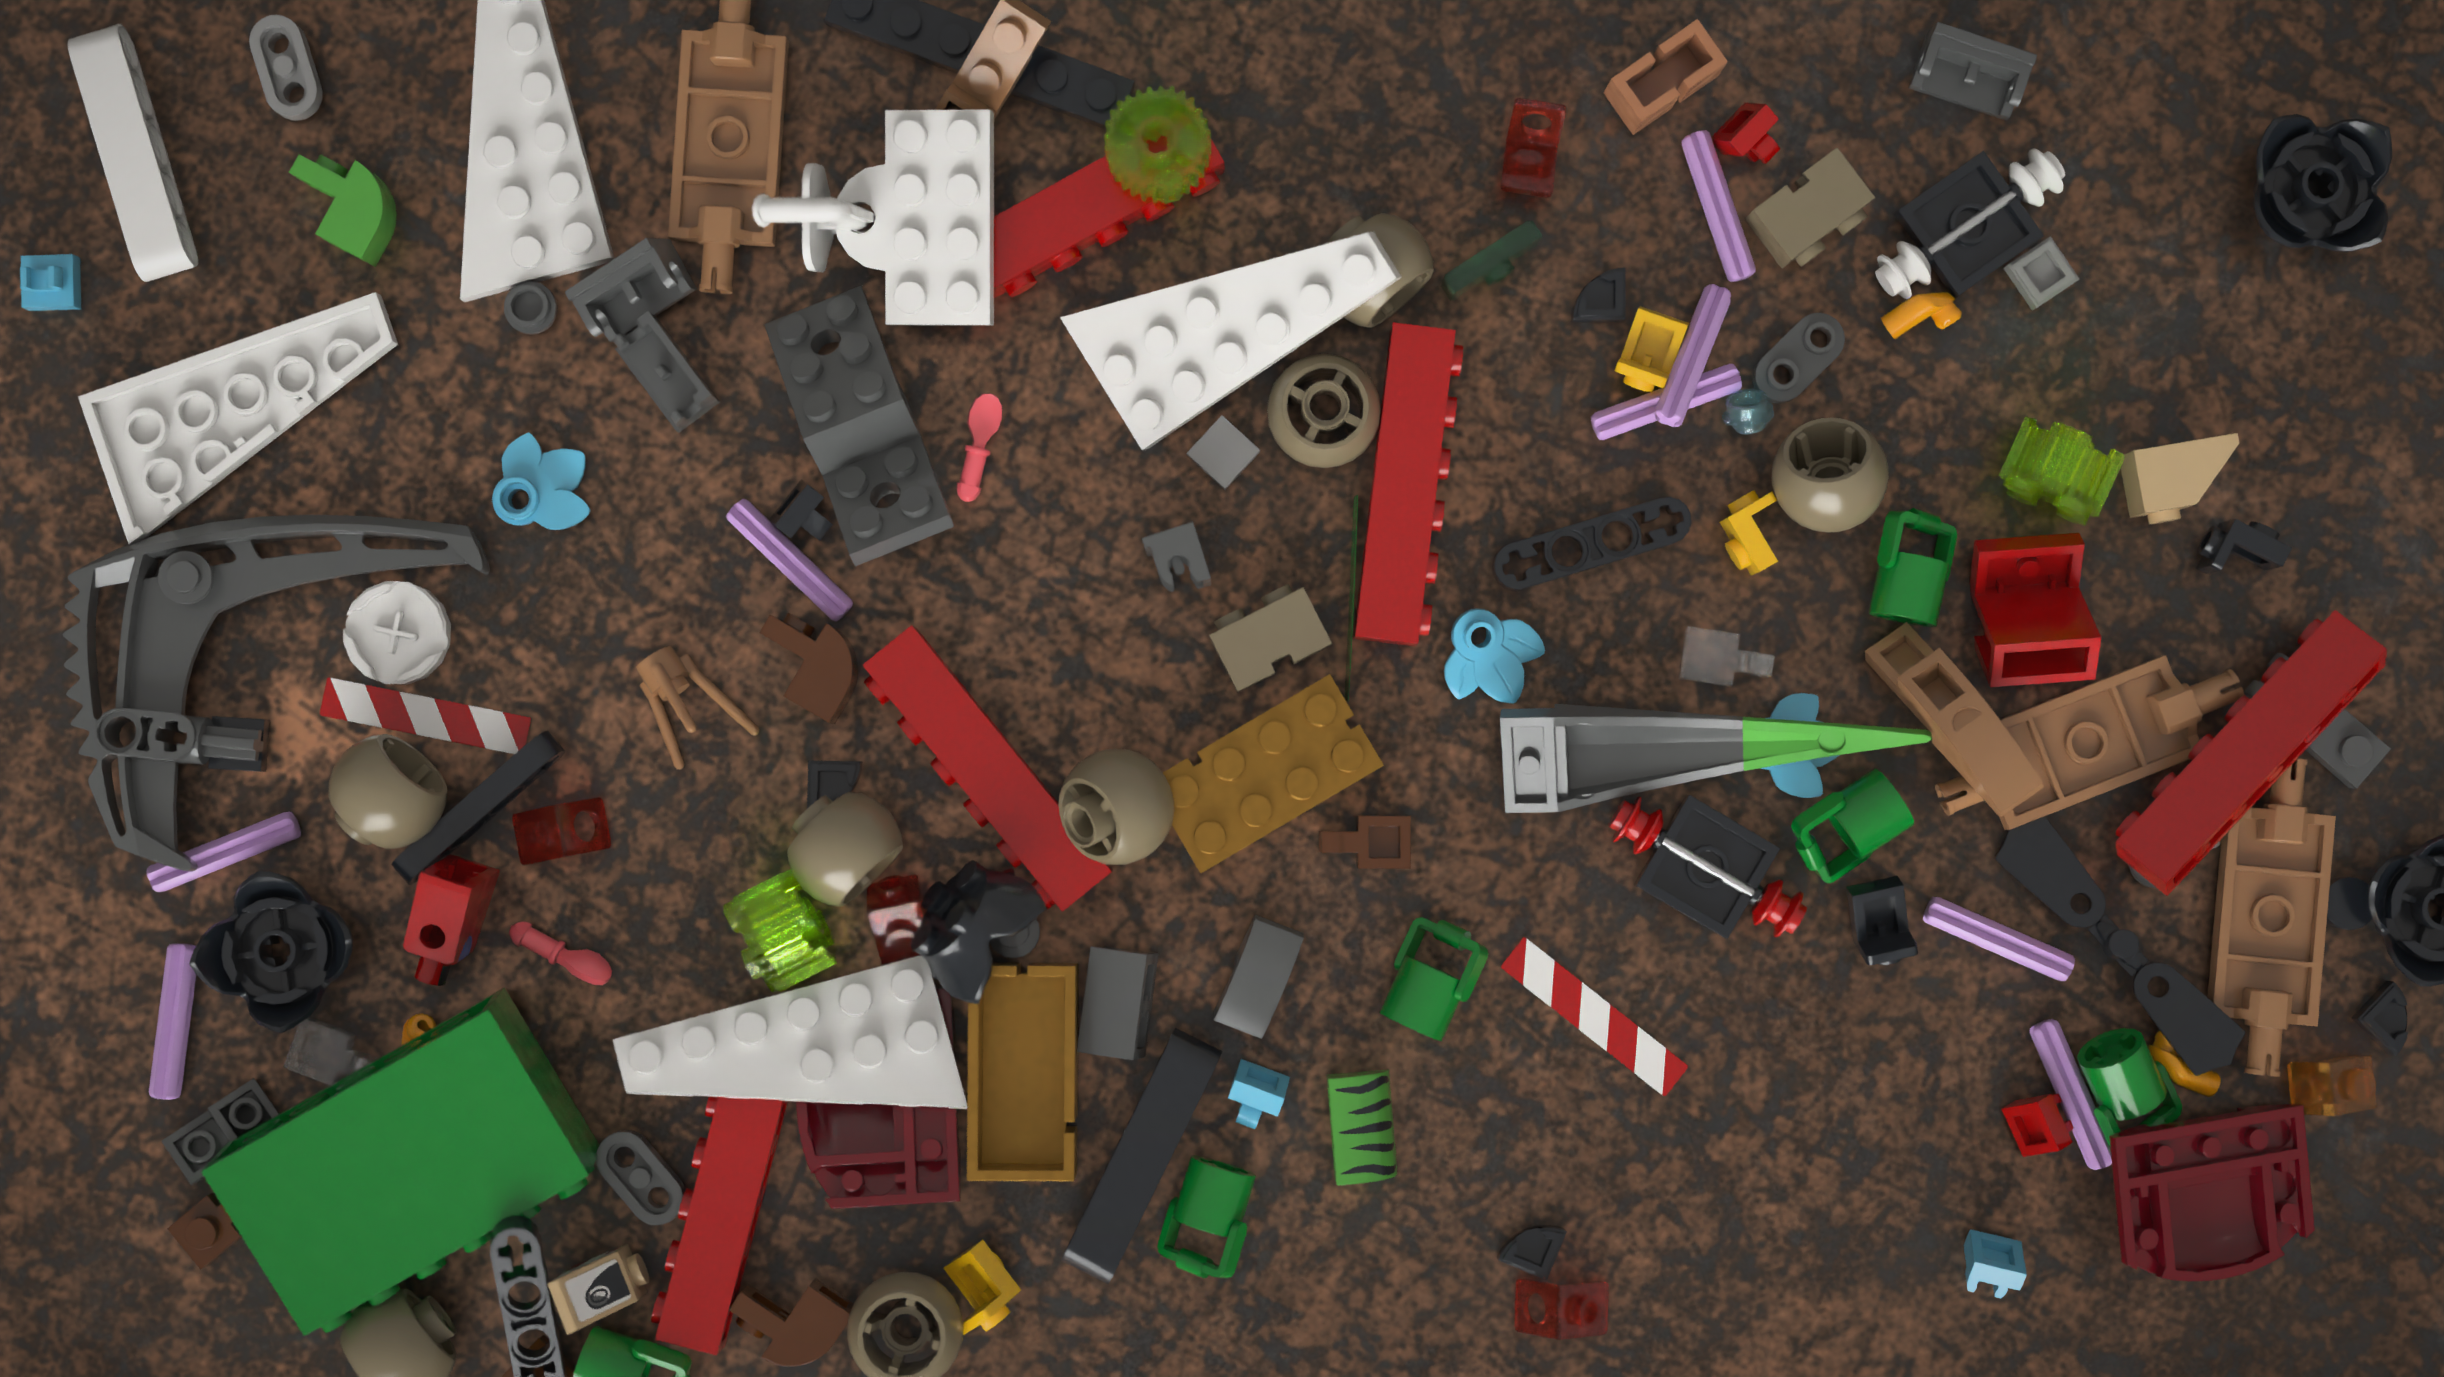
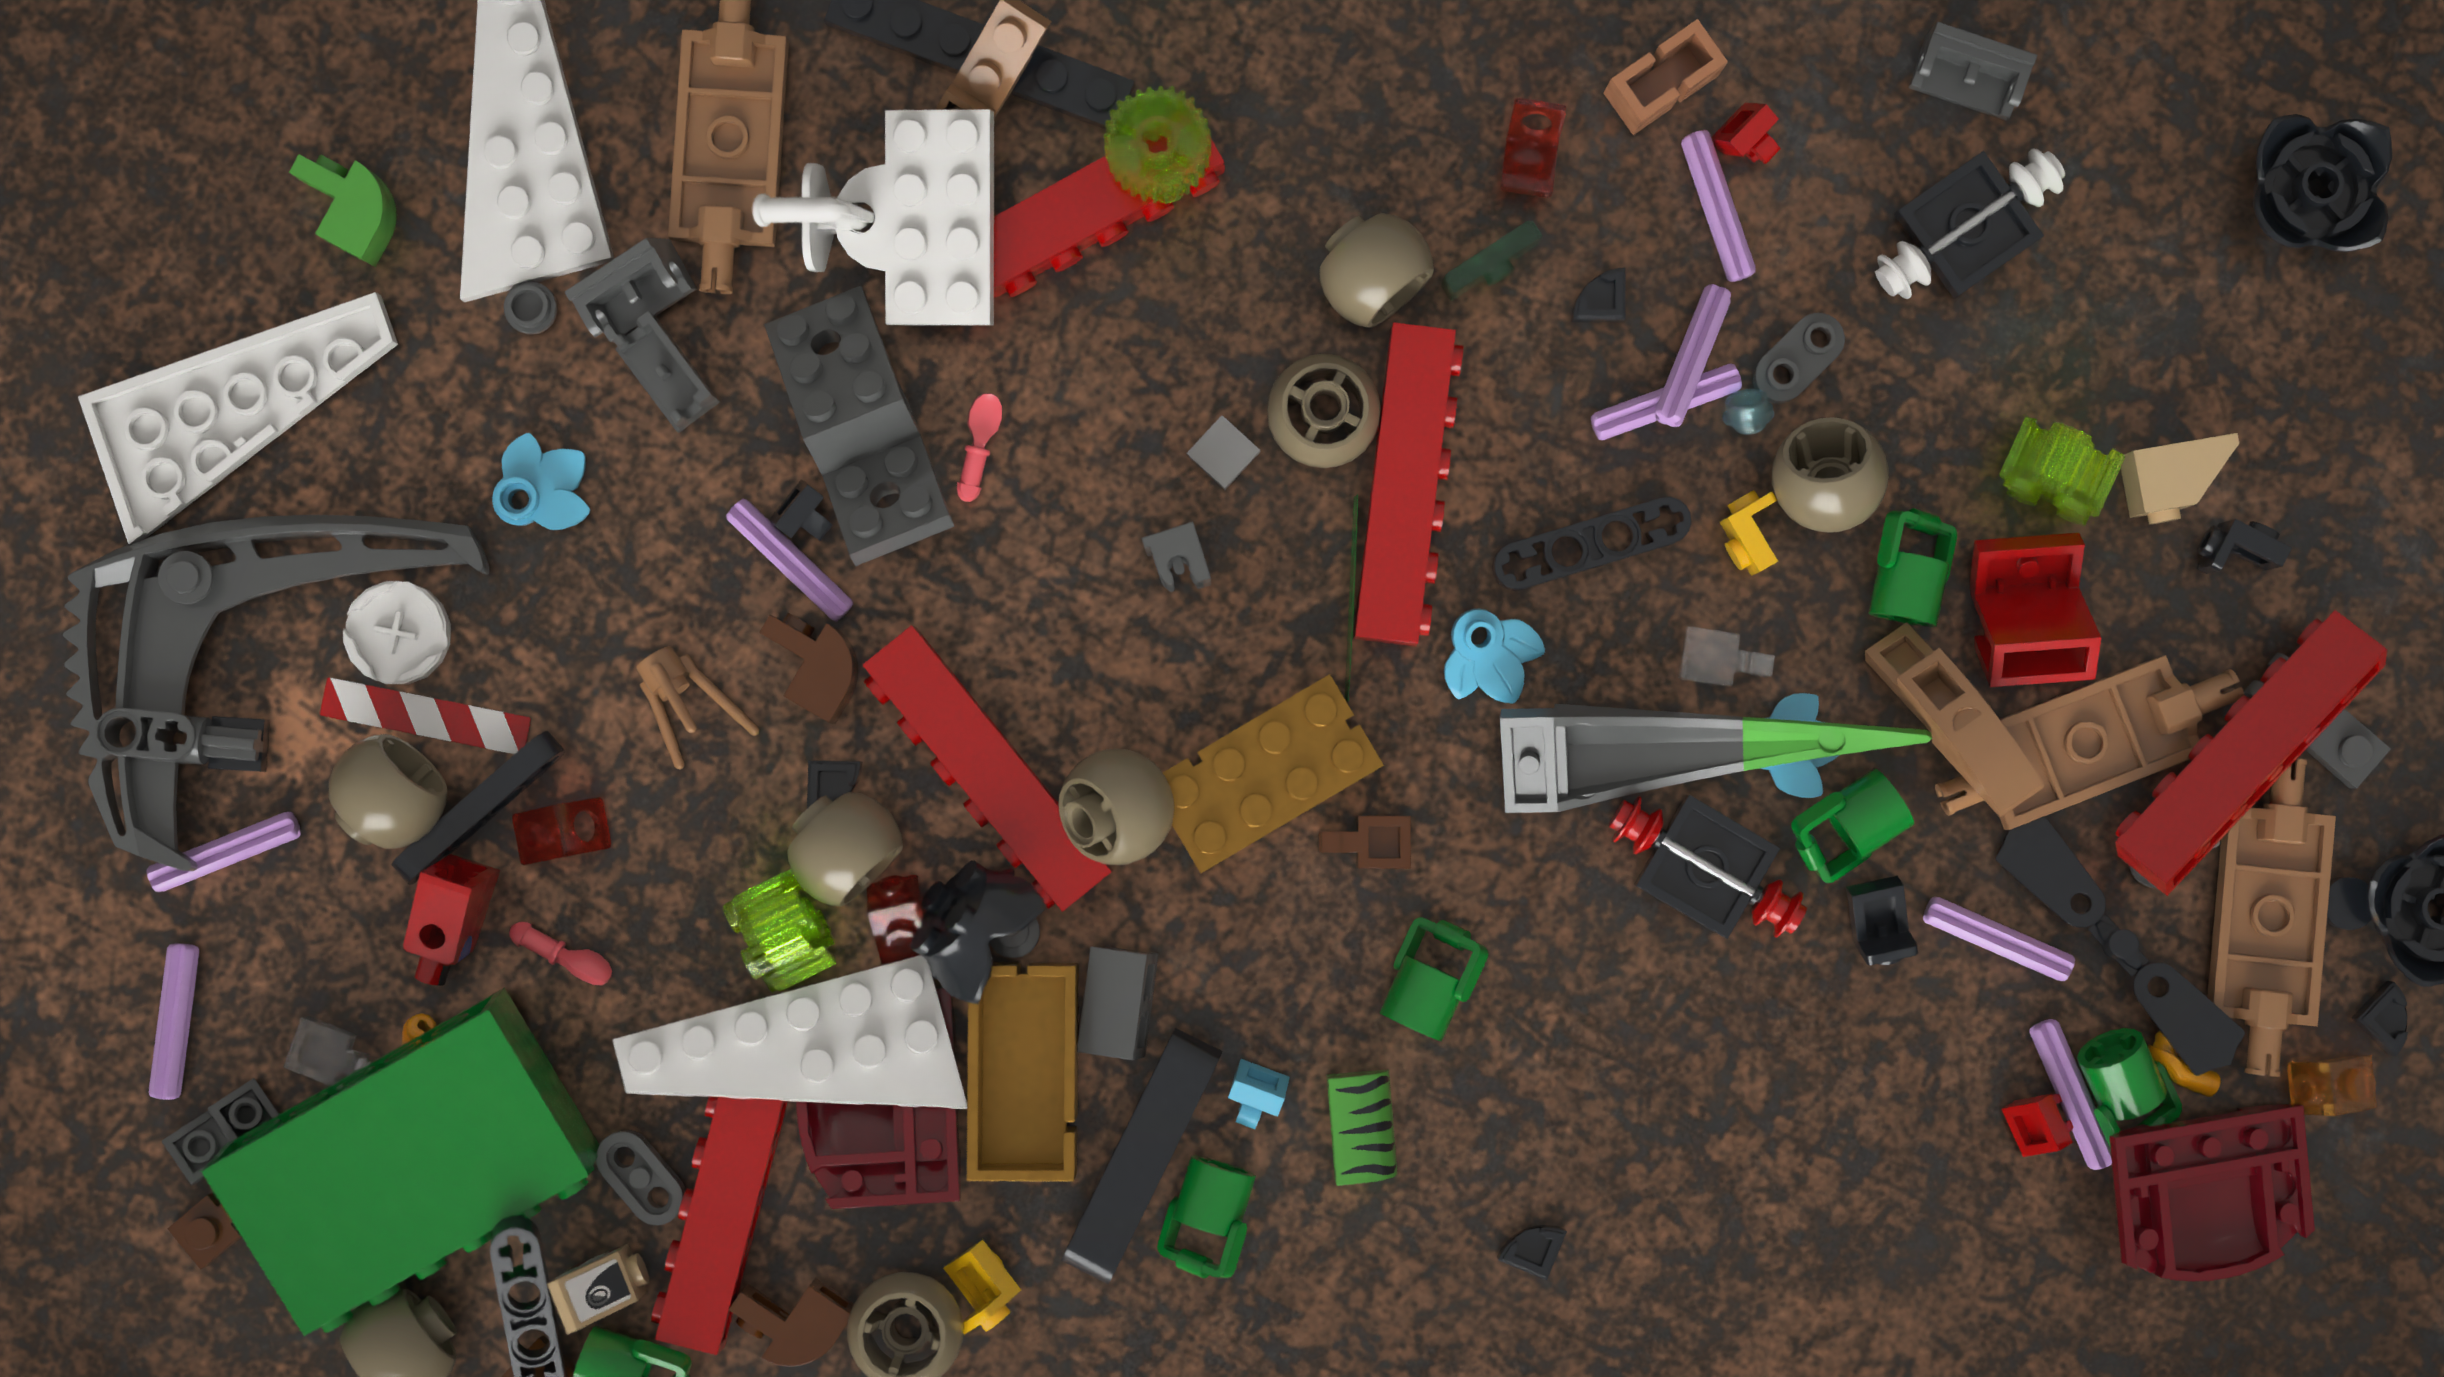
medium azure tile [20,254,81,311] -> none
white beam [68,24,198,282] -> none
black brick [189,870,353,1033] -> none
light grey plate [249,15,323,121] -> none
white wing [1060,232,1402,450] -> none
dark tan brick [1209,584,1332,693] -> none
dark grey slope [1214,915,1304,1039] -> none
sticker [1501,937,1688,1096] -> none
clear red bracket [1514,1279,1609,1340] -> none
yellow bracket [1614,306,1689,392] -> none
dark tan brick [1744,147,1875,269] -> none
light orange arm [1881,292,1961,339] -> none
medium azure tile [1963,1229,2027,1298] -> none
light grey tile [2003,236,2079,311] -> none

